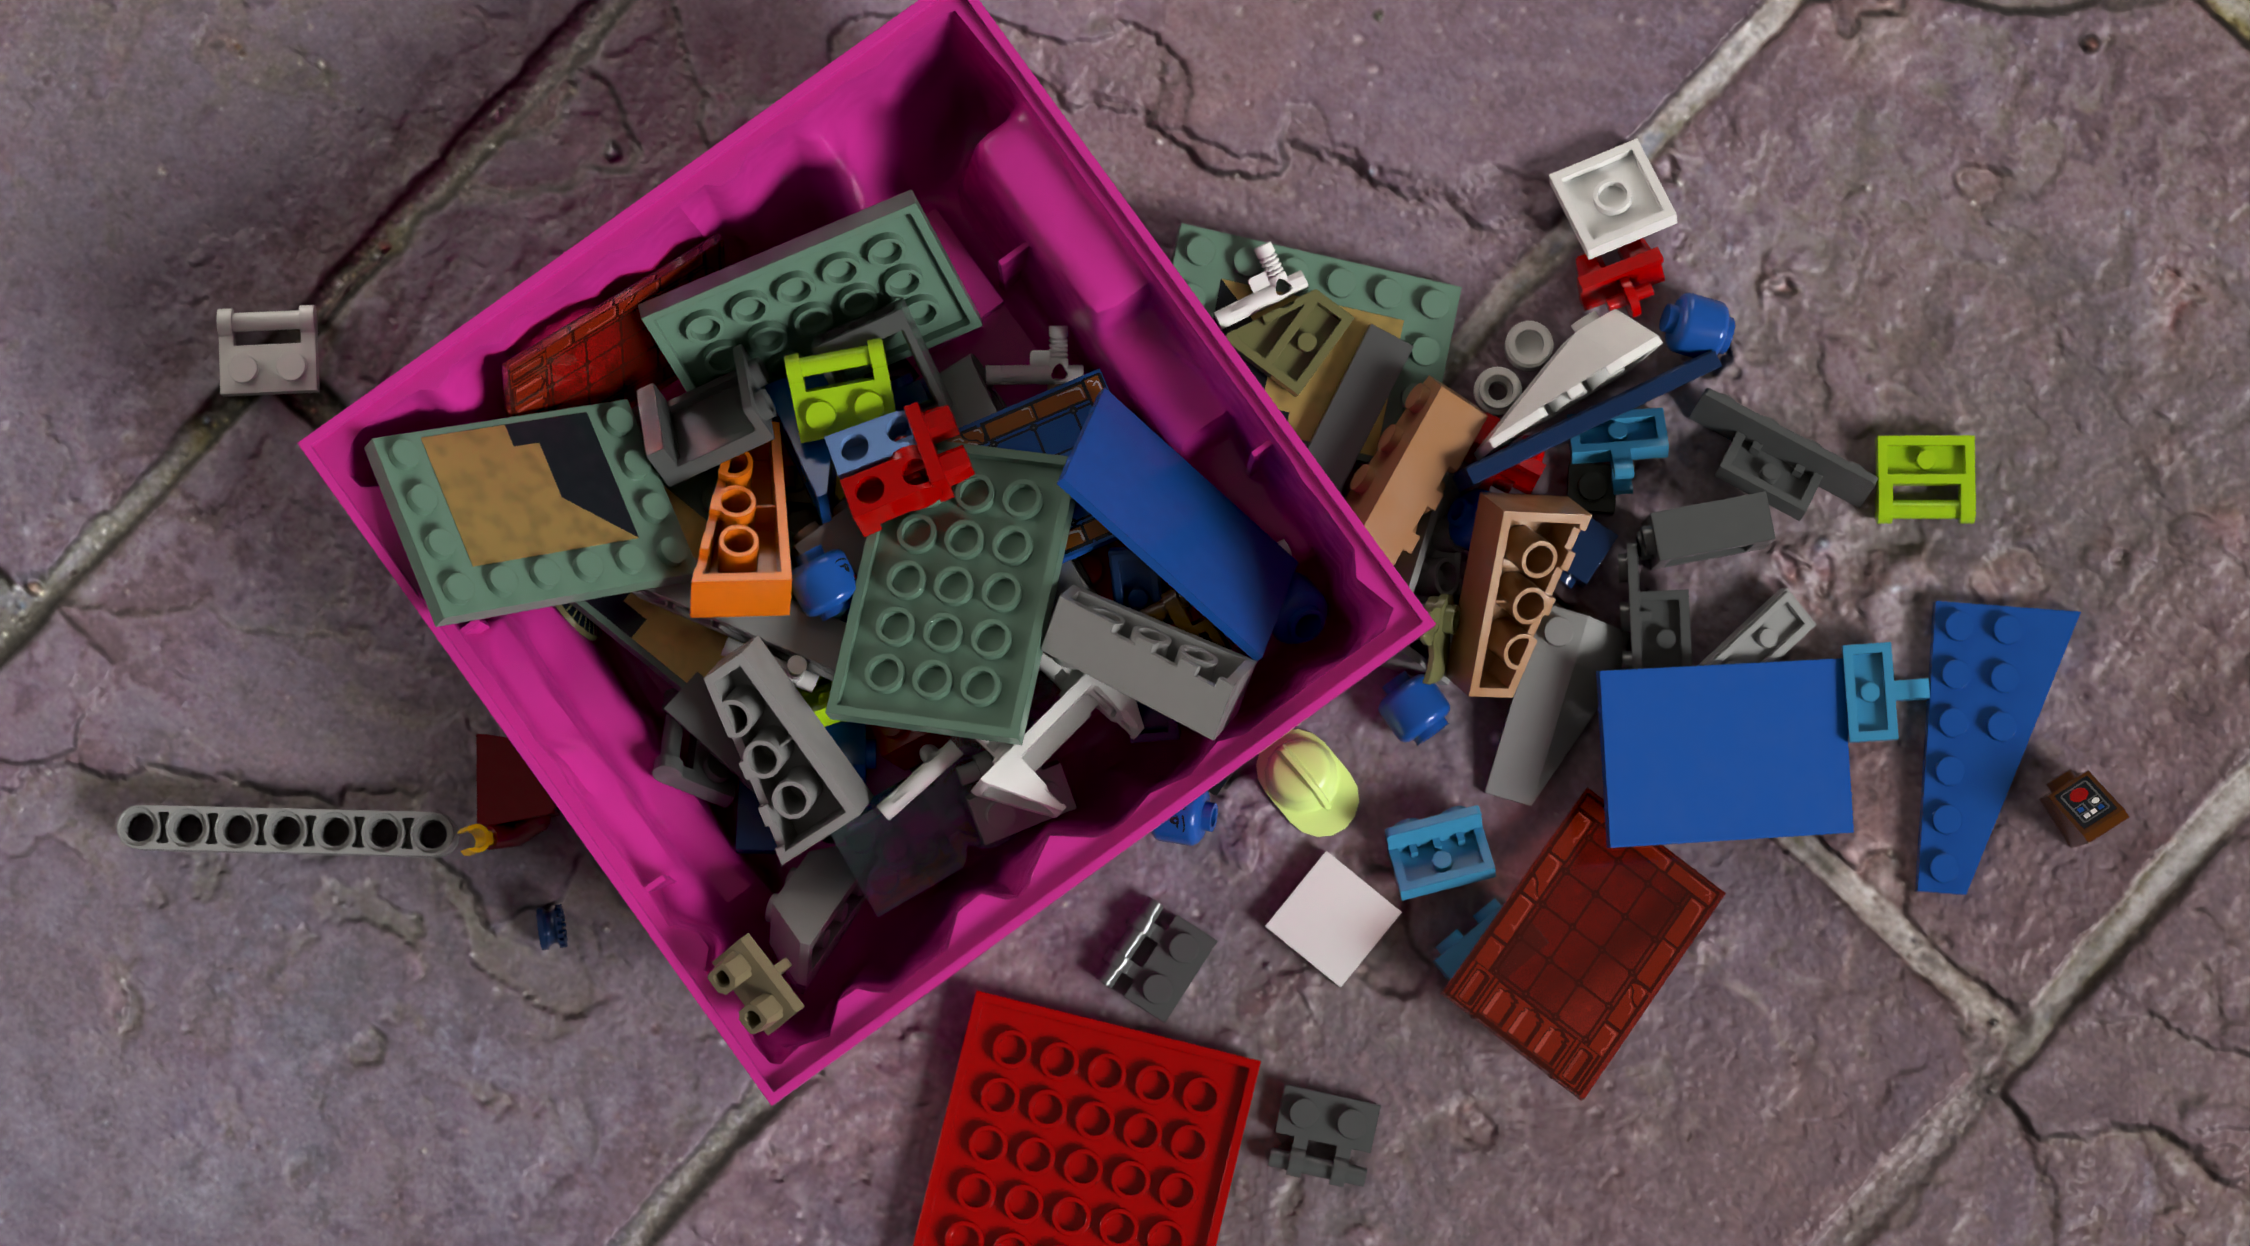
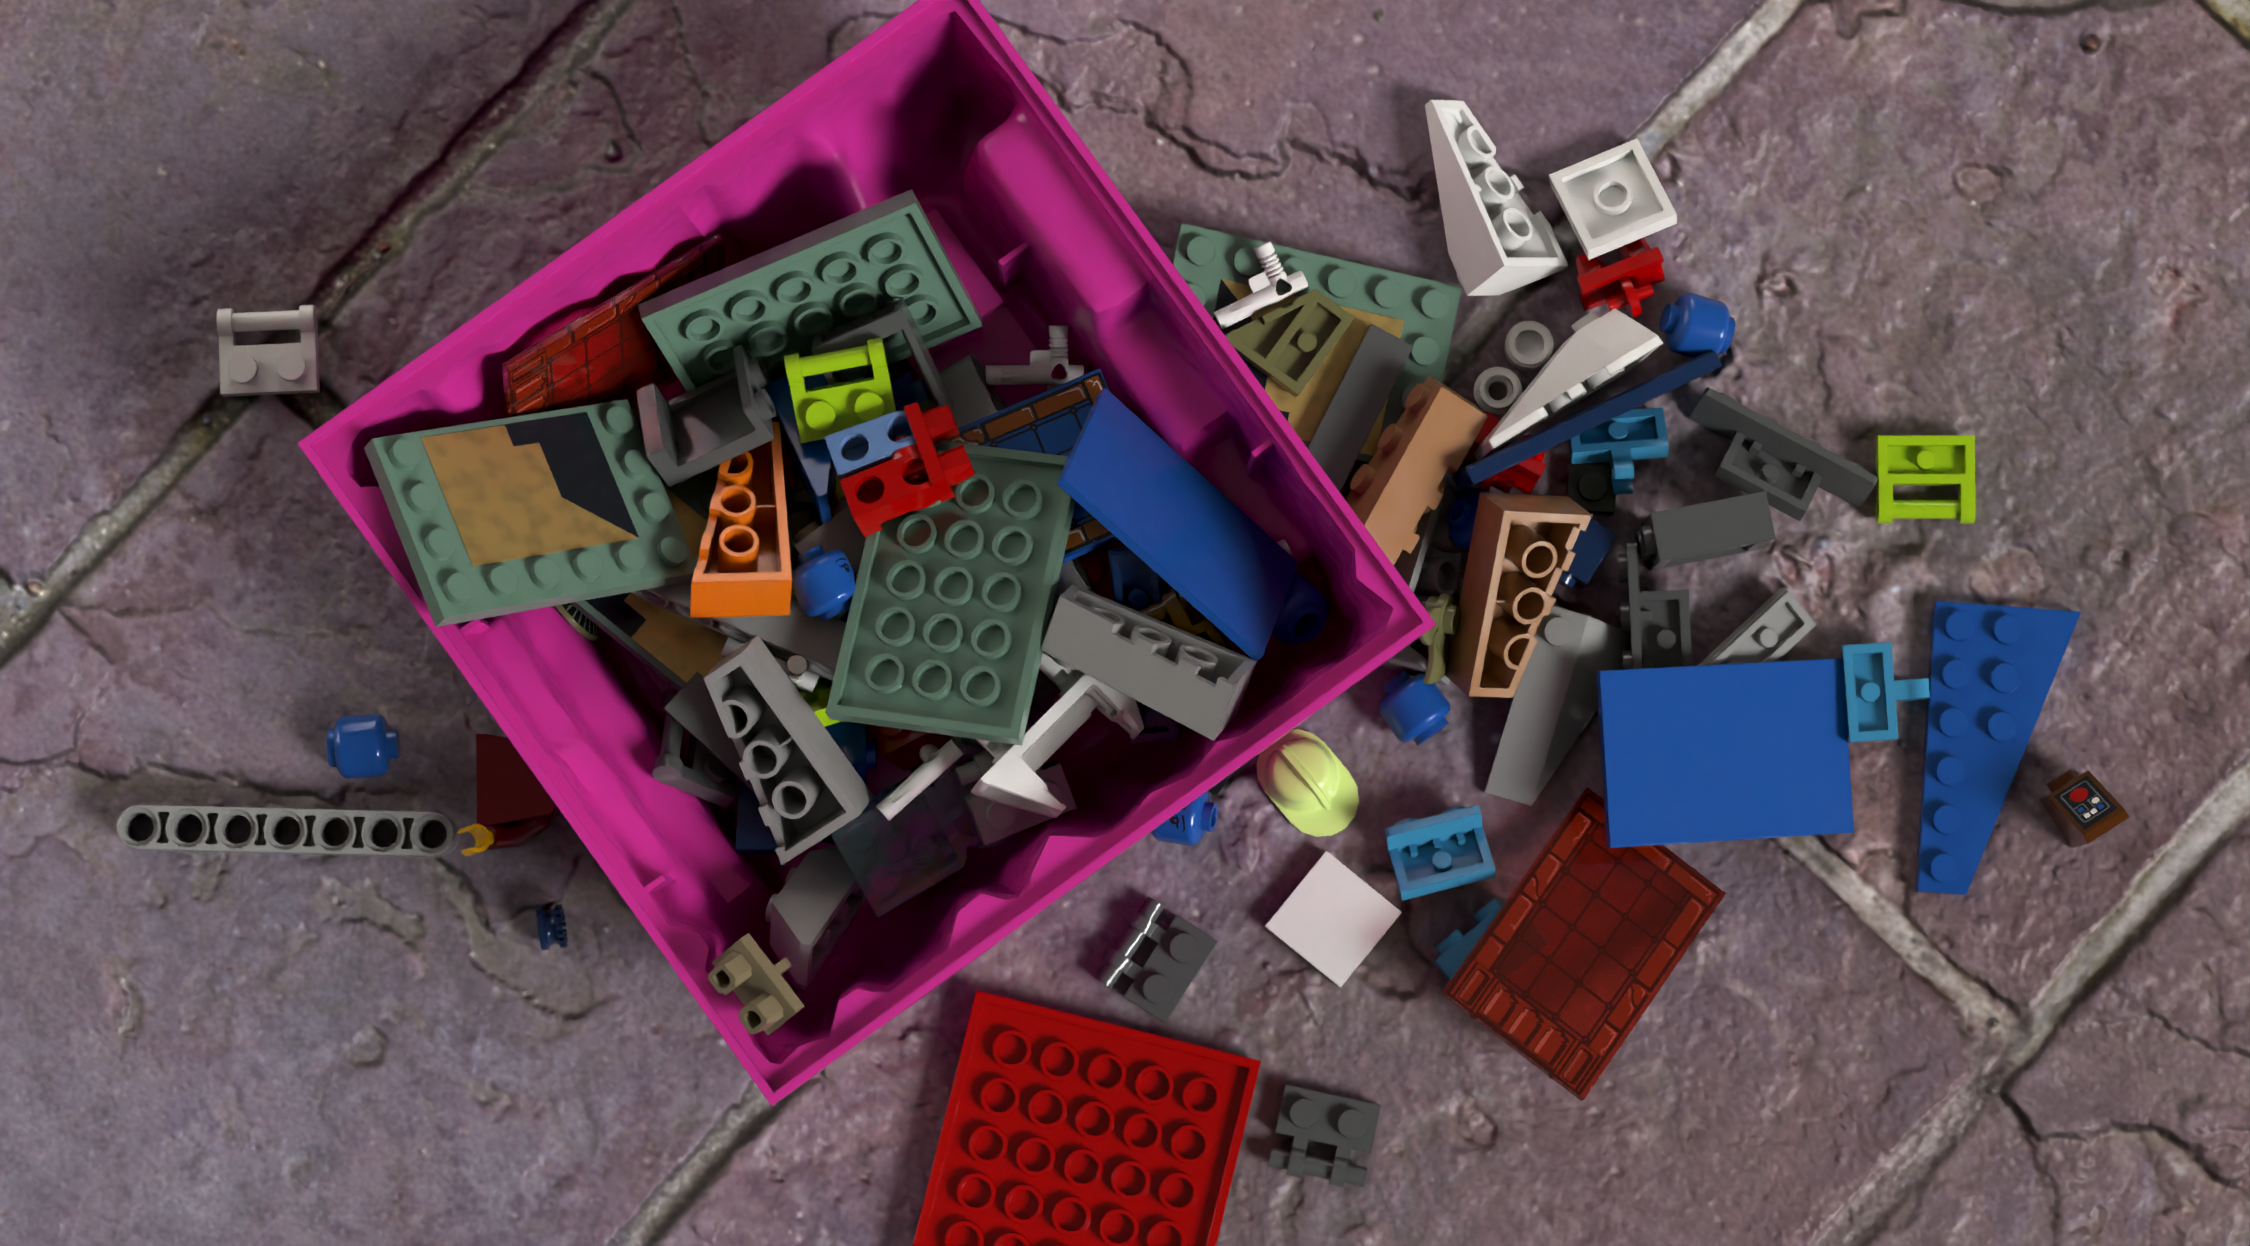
none -> blue head [327,714,400,778]
none -> white wedge [1425,100,1568,296]

